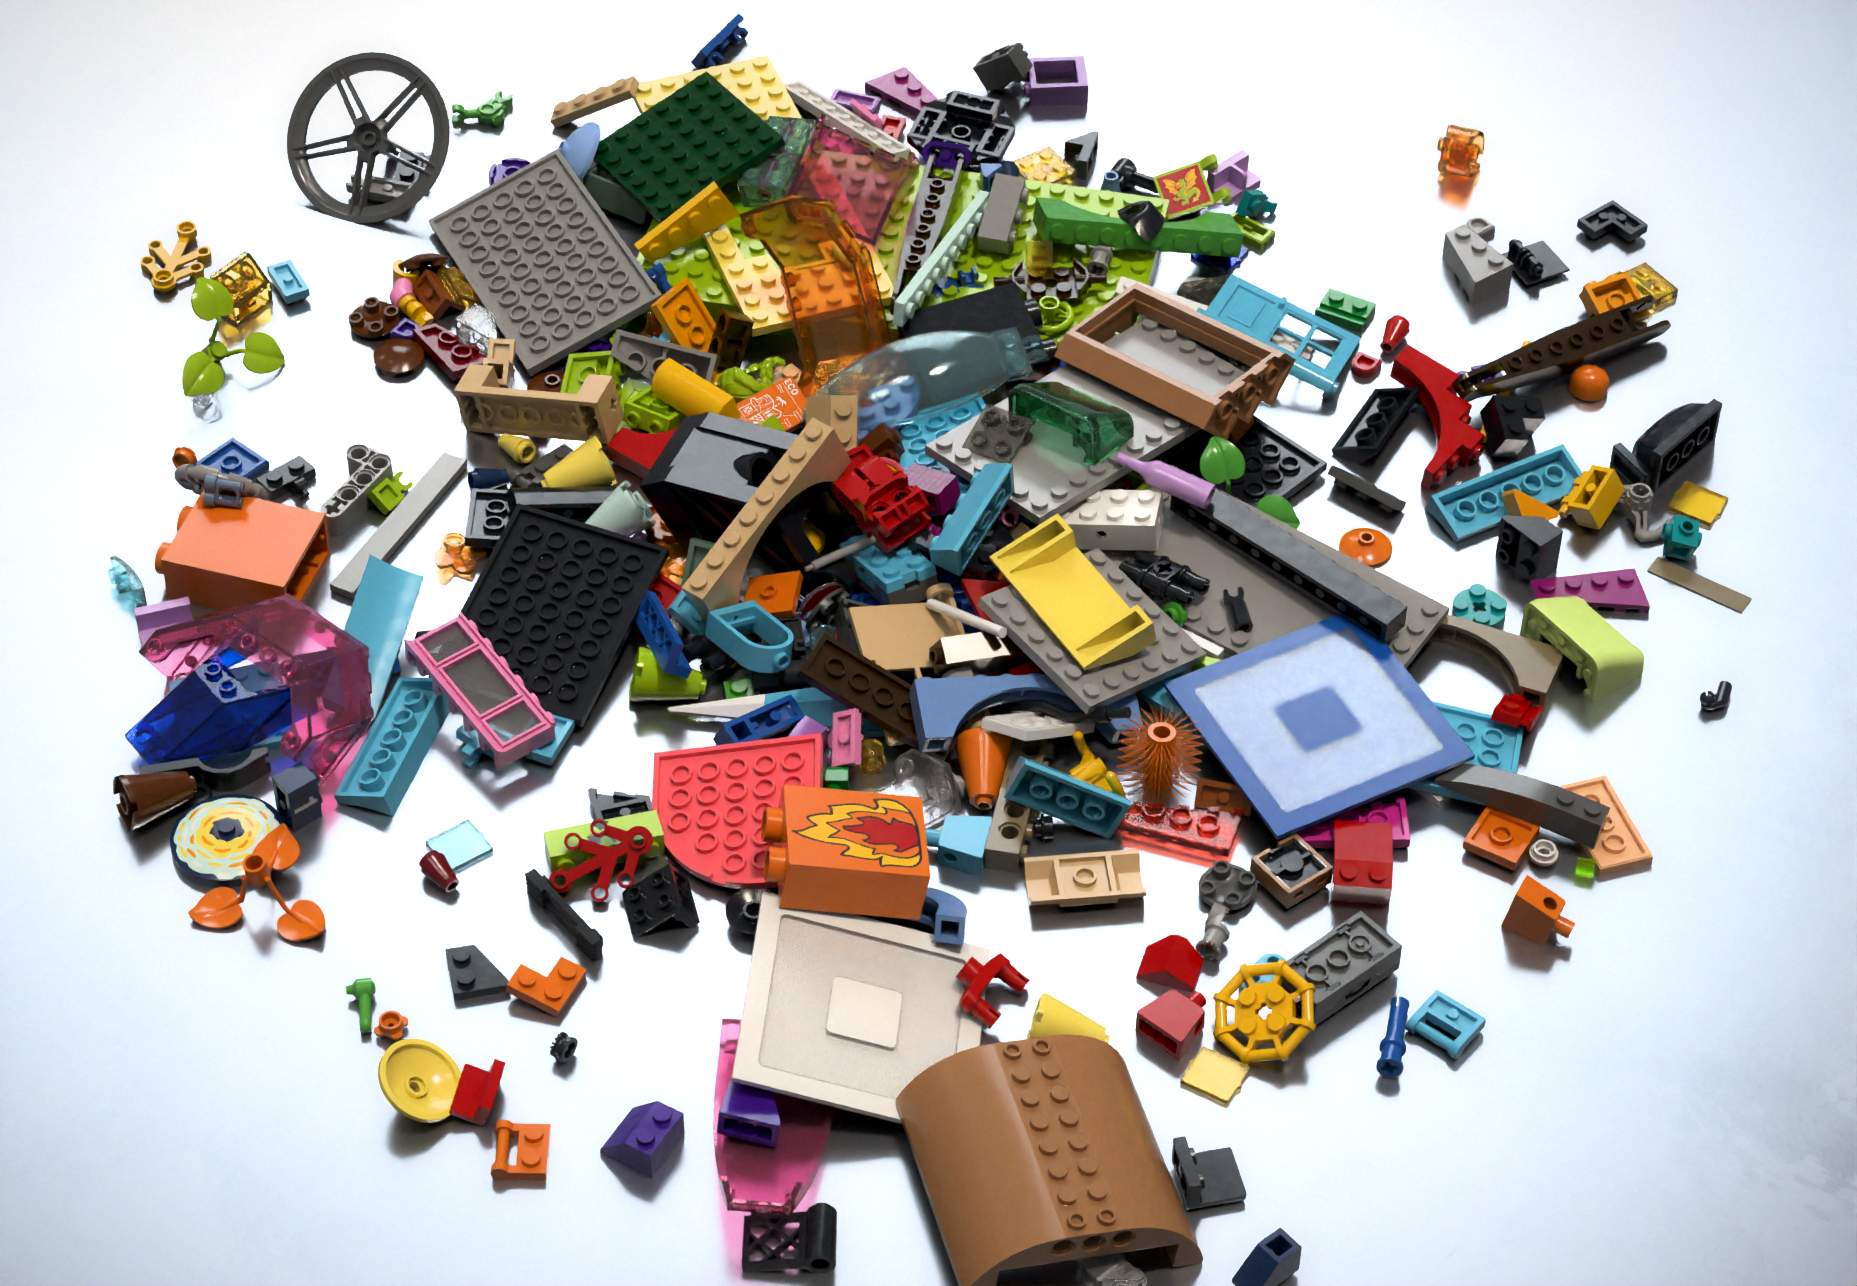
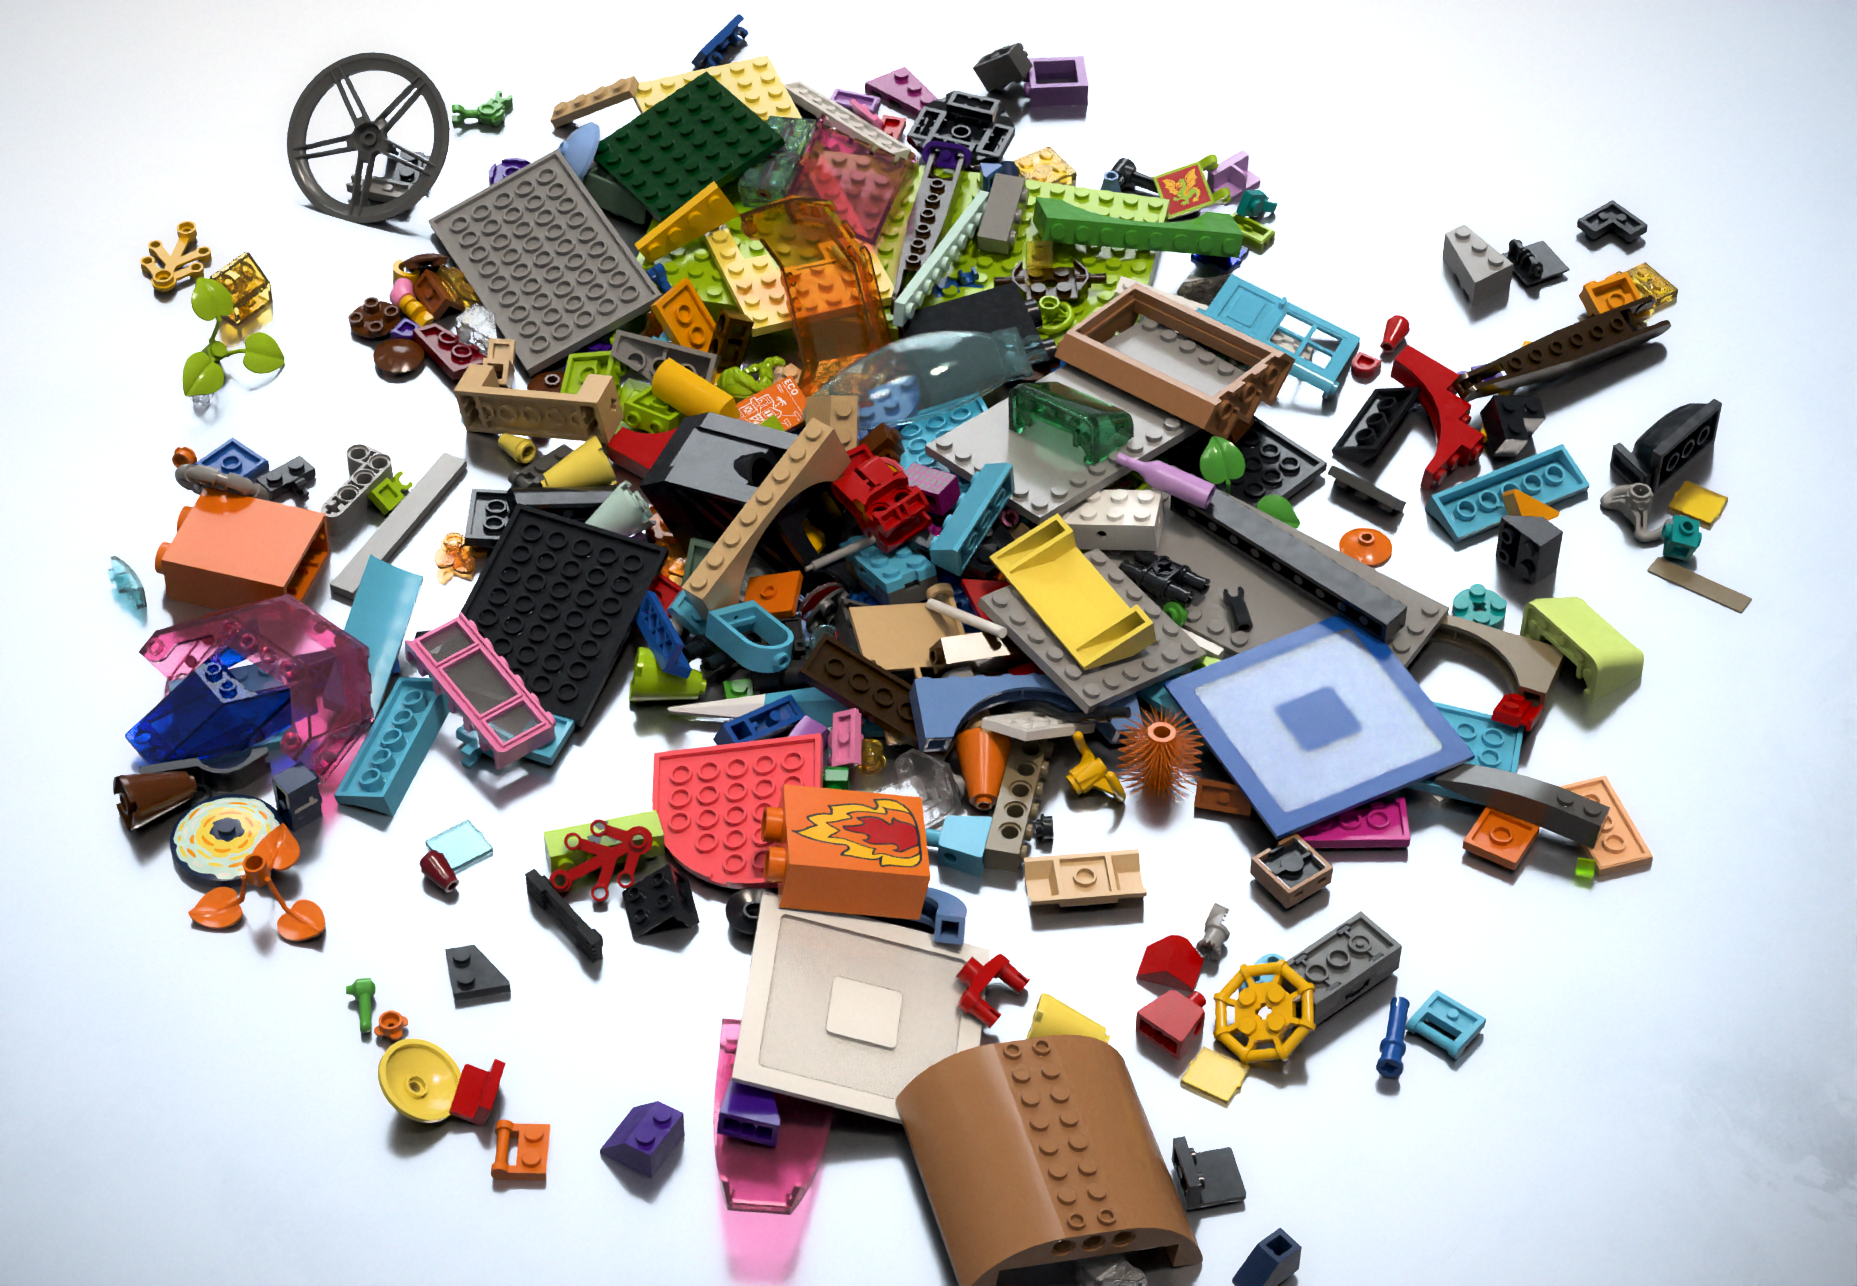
lavender panel [134,597,197,650] -> none
sand blue piece [203,474,245,508] -> none
medium azure plate [267,259,310,304] -> none
dark blue cone [468,468,509,491] -> none
orange plate [505,956,587,1018] -> none
black bush [549,1032,578,1062] -> none
wing [588,788,652,820] -> none
black piece [742,1202,837,1274] -> none
clear smoke hinge [962,403,1034,463] -> none
medium azure slope [1004,756,1132,839] -> none
black slope [1064,131,1099,181] -> none
light grey bush [1086,245,1113,276] -> none
black piece [1118,201,1165,242] -> none
clear red wing [1118,802,1244,857] -> none
dark grey dish [1198,860,1256,910] -> none
green plate [1315,288,1376,332] -> none
red slope [1331,820,1393,904] -> none
clear orange brick [1437,124,1485,178] -> none
light grey tile [1466,217,1496,239] -> none
orange torso [1501,875,1576,943] -> none
magenta wing [1529,568,1650,614] -> none
white plate [1529,839,1558,866] -> none
yellow brick [1559,465,1625,530] -> none
orange hair [1569,364,1609,402] -> none
black arm [1699,681,1732,711] -> none

